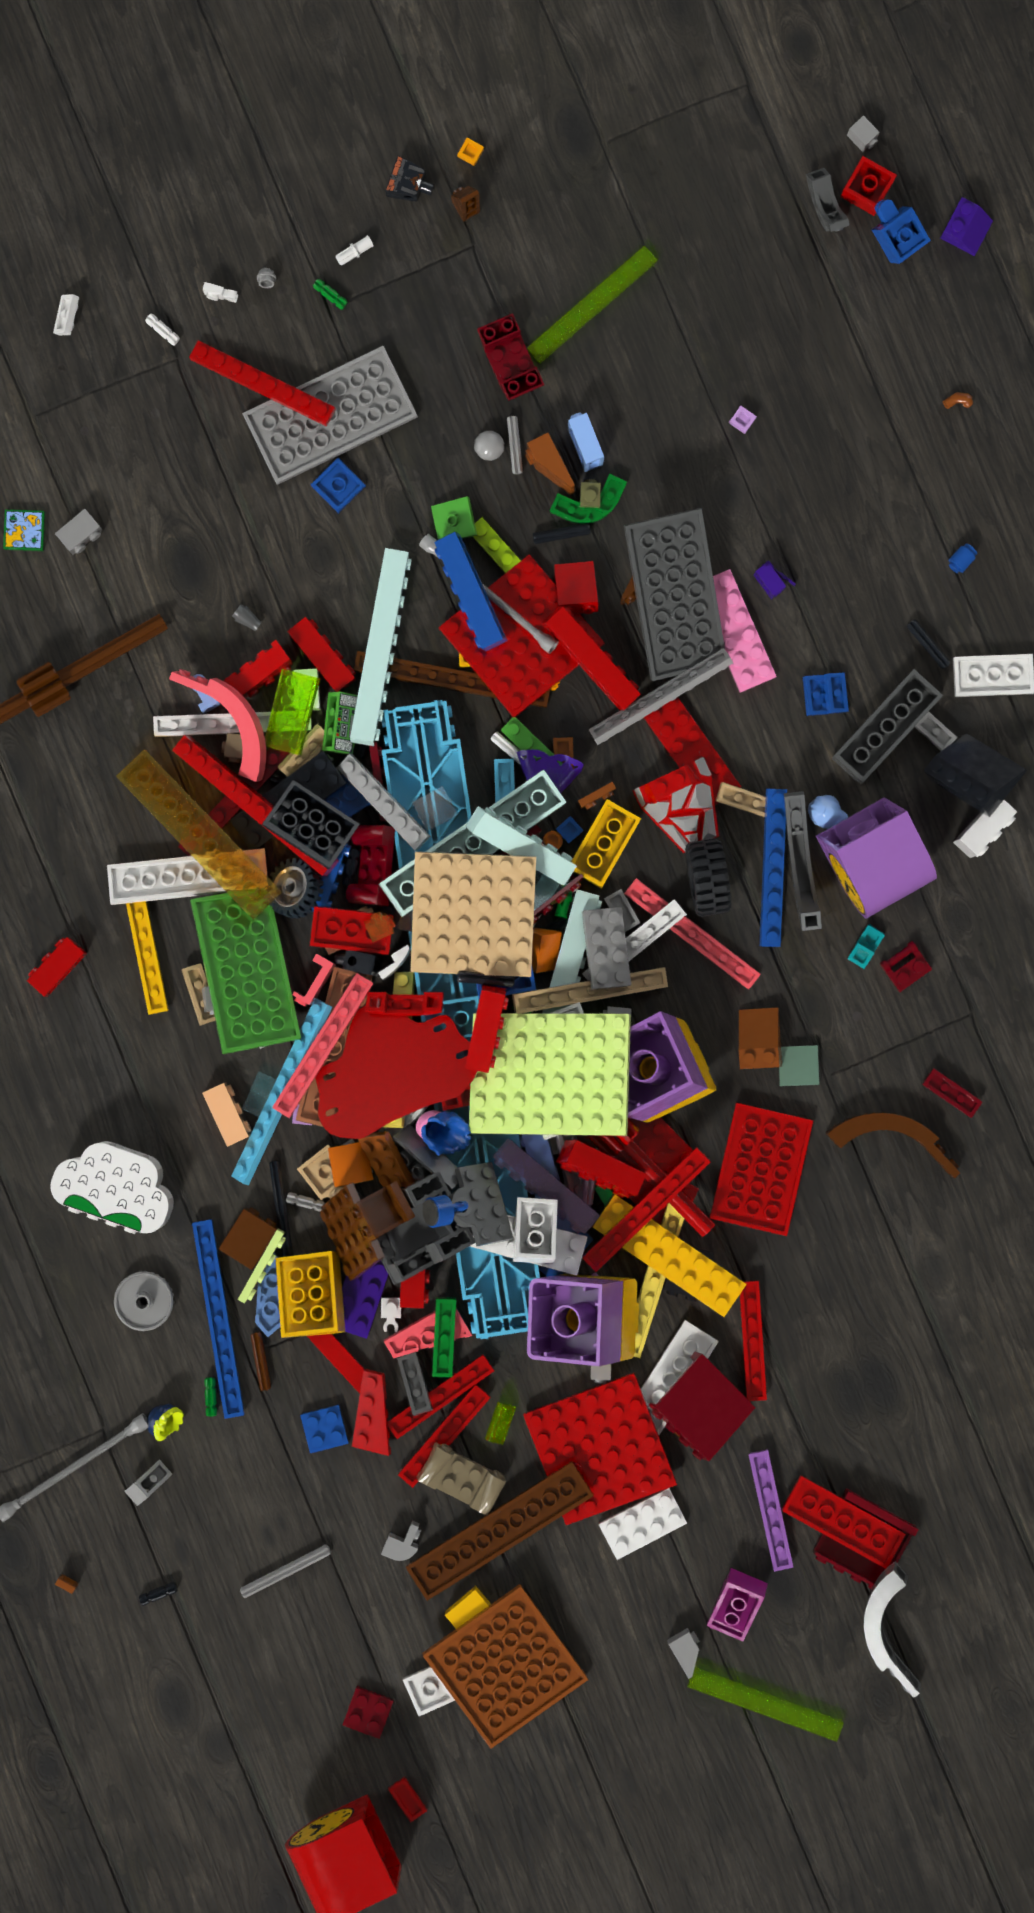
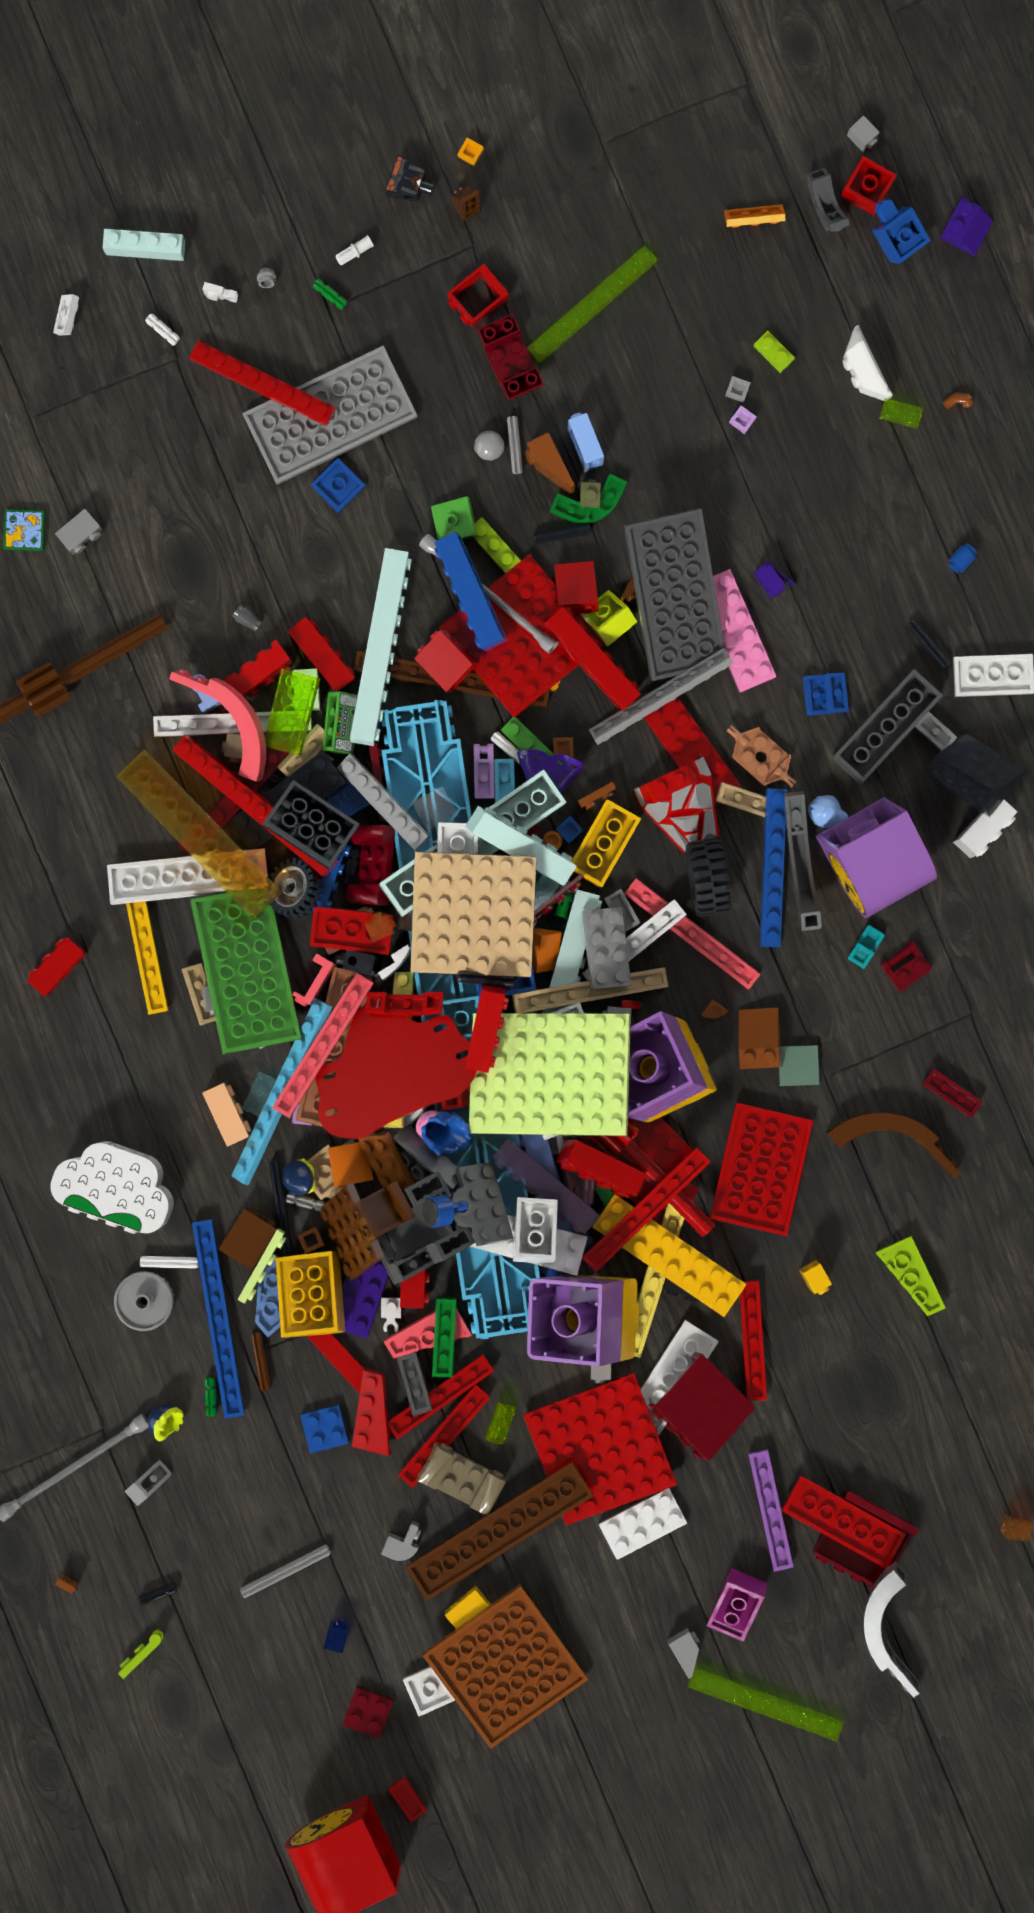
none -> light aqua brick [103,229,185,261]
none -> lime plate [118,1630,164,1679]
none -> white axle [140,1256,199,1268]
none -> dark blue hair [282,1158,315,1196]
none -> reddish brown brick [298,1227,324,1254]
none -> clear blue brick [324,1619,350,1653]
none -> red brick [414,630,478,692]
none -> white plate [437,822,478,854]
none -> red window [447,264,509,328]
none -> lavender plate [474,744,494,799]
none -> neon yellow slope [580,590,637,647]
none -> red tile [621,1000,641,1009]
none -> dark orange tile [701,999,729,1019]
none -> plate [724,204,785,228]
none -> light grey plate [725,376,750,403]
none -> nougat plate [727,725,796,788]
none -> lime plate [753,331,795,374]
none -> yellow brick [799,1260,832,1295]
none -> white wedge [843,325,893,402]
none -> lime wing [875,1235,946,1316]
none -> clear neon green plate [879,398,923,429]
none -> clear orange brick [1000,1516,1032,1542]

